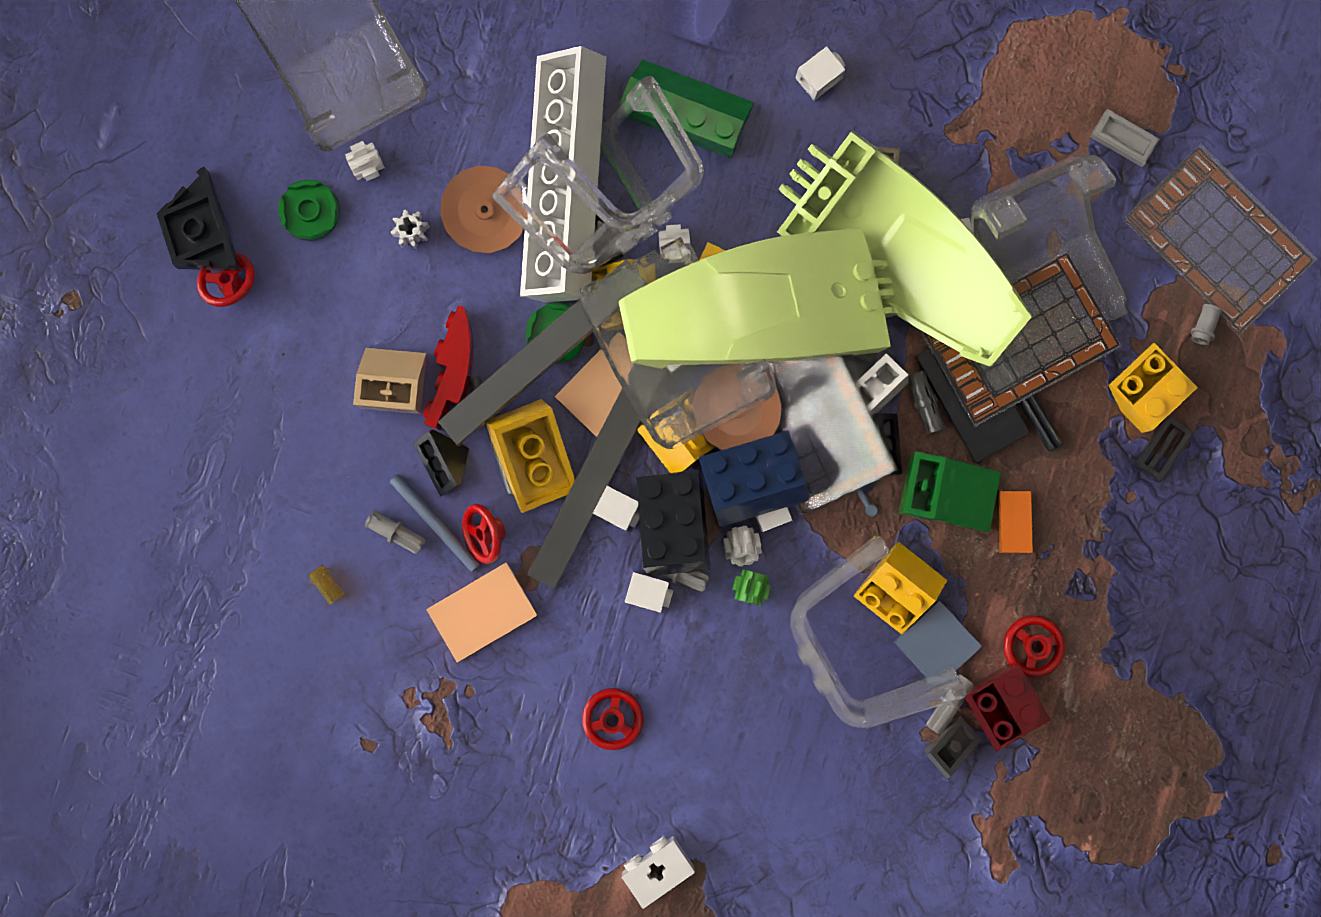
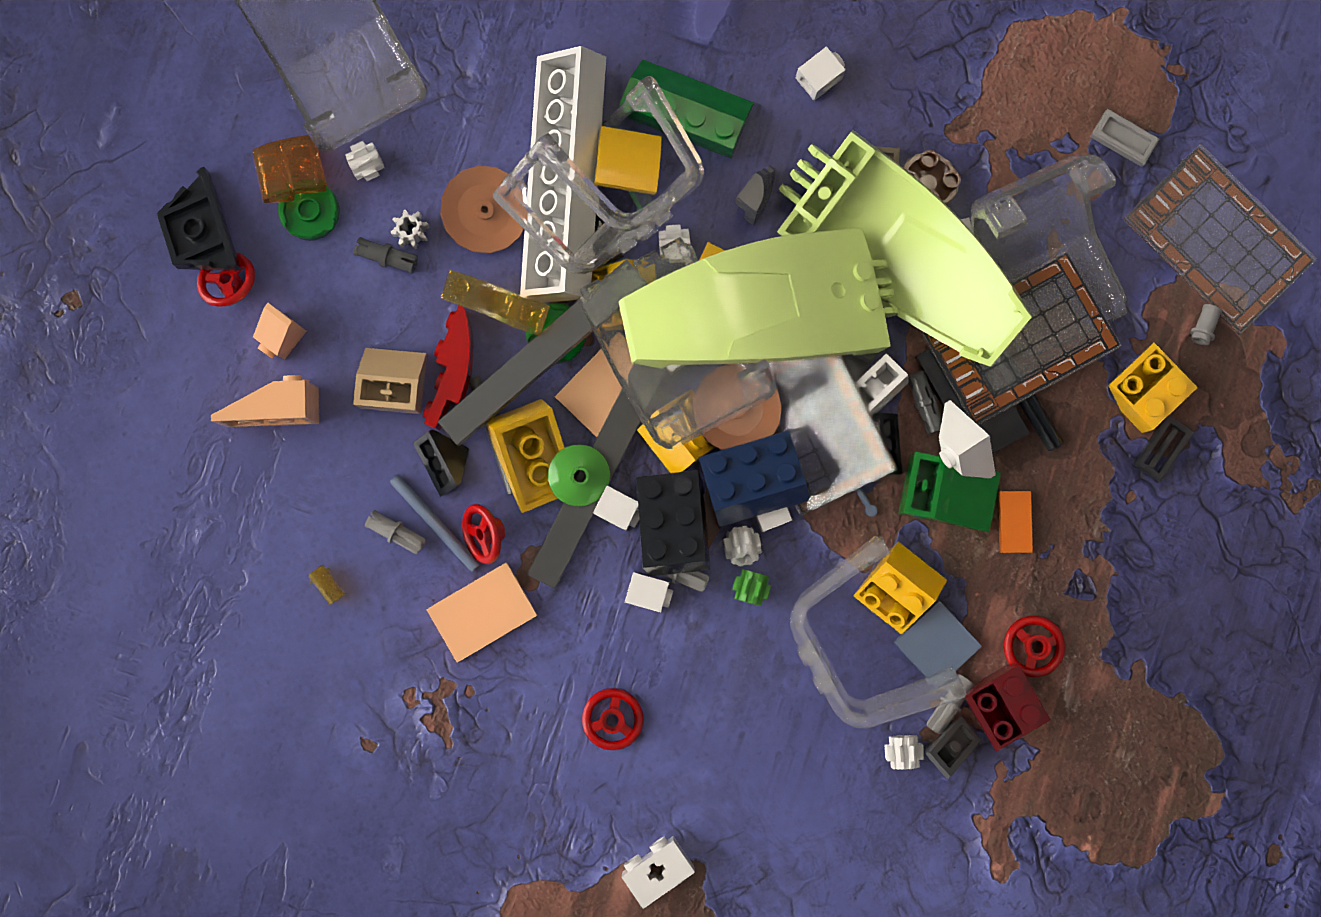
none -> light nougat slope [211,375,319,427]
none -> clear orange slope [252,134,327,203]
none -> light nougat slope [253,303,307,360]
none -> dark grey pin [354,237,418,274]
none -> clear yellow arch [440,269,550,336]
none -> bright green dish [548,444,610,506]
none -> yellow slope [594,126,662,195]
none -> dark grey slope [736,165,775,225]
none -> white gear [885,735,924,769]
none -> reddish brown dish [903,150,961,205]
none -> white slope [939,400,996,478]

